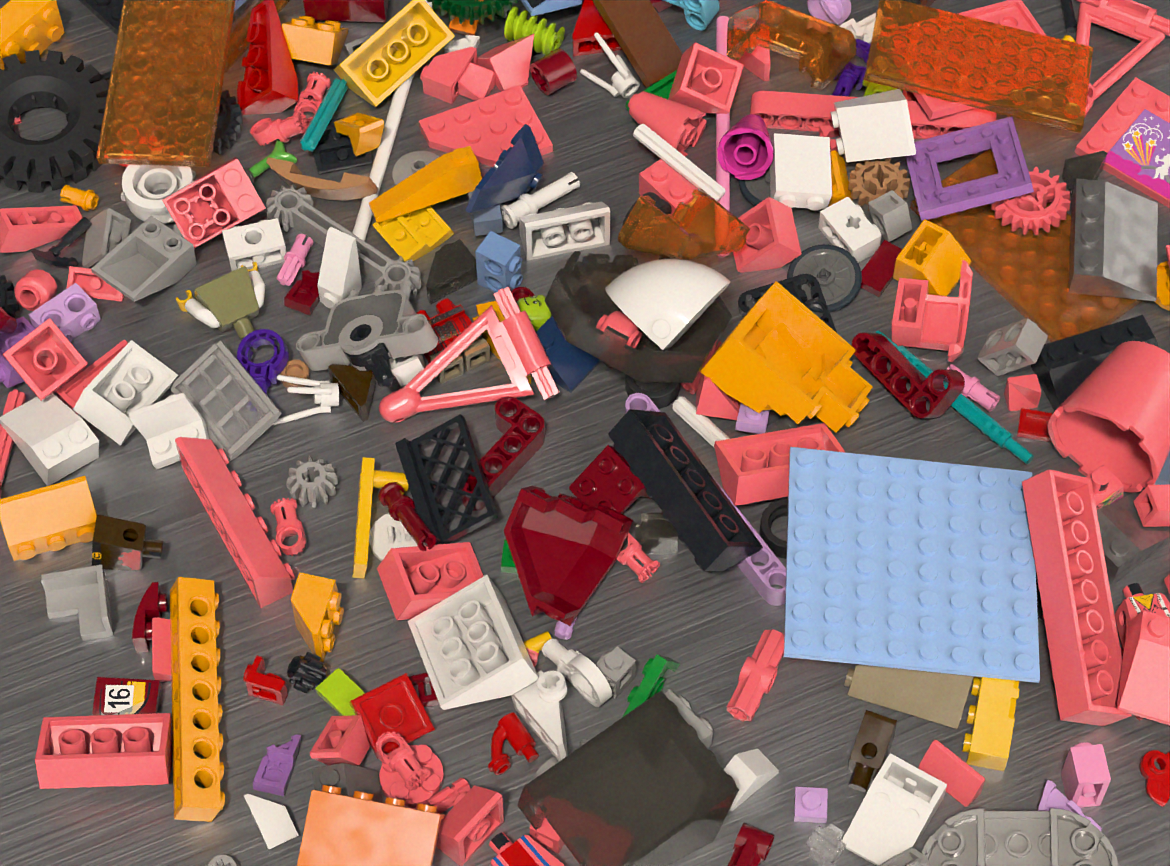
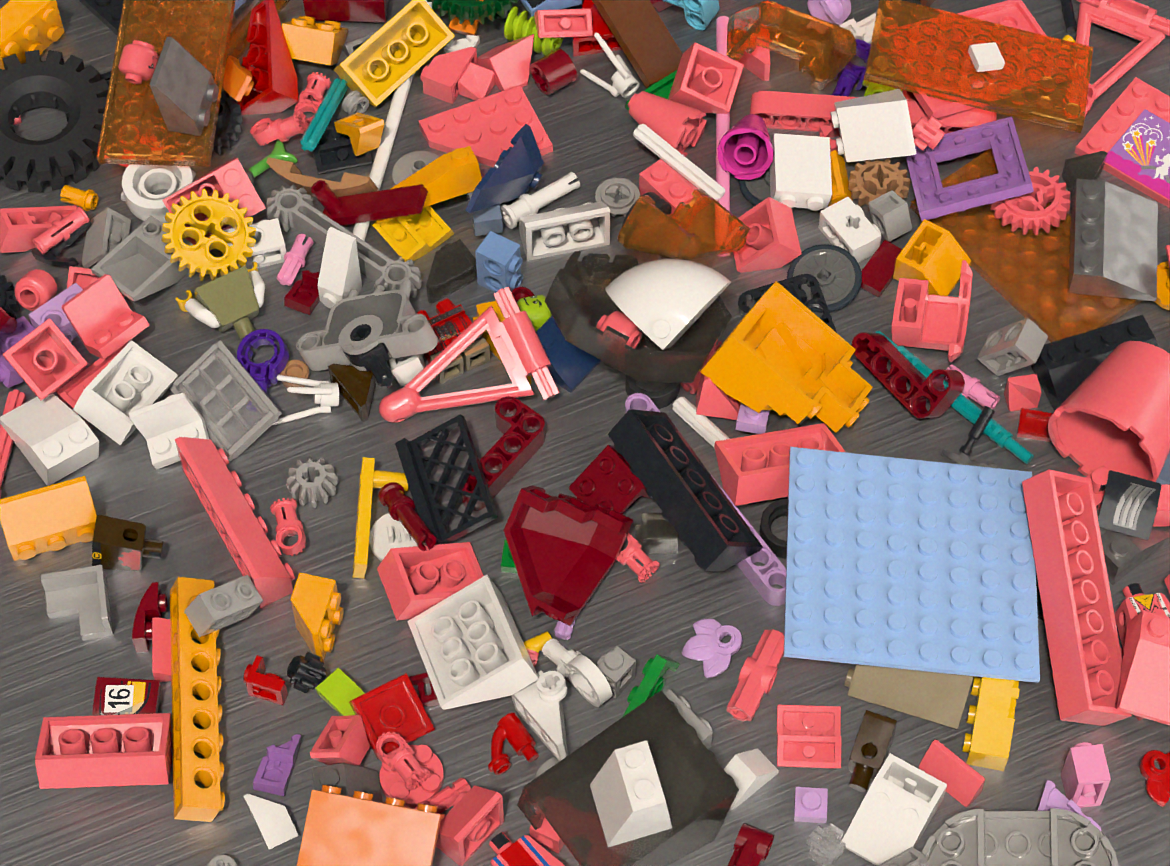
none -> coral pin [32,207,90,254]
none -> coral bracket [61,274,149,359]
none -> coral head [118,40,159,84]
none -> flat silver slope [150,37,218,136]
none -> yellow gear [161,189,256,281]
none -> light grey brick [184,575,263,637]
none -> orange slope [217,55,254,102]
none -> dark red piece [311,180,428,225]
none -> light grey bush [342,90,369,115]
none -> coral slope [534,9,593,38]
none -> white slope [590,740,672,847]
none -> light grey gear [595,178,640,218]
none -> lavender plate [682,619,743,678]
none -> coral slope [777,705,841,769]
none -> coral gear [912,116,945,151]
none -> black piece [941,406,998,468]
none -> white tile [968,42,1005,72]
none -> black sticker [1098,470,1162,540]

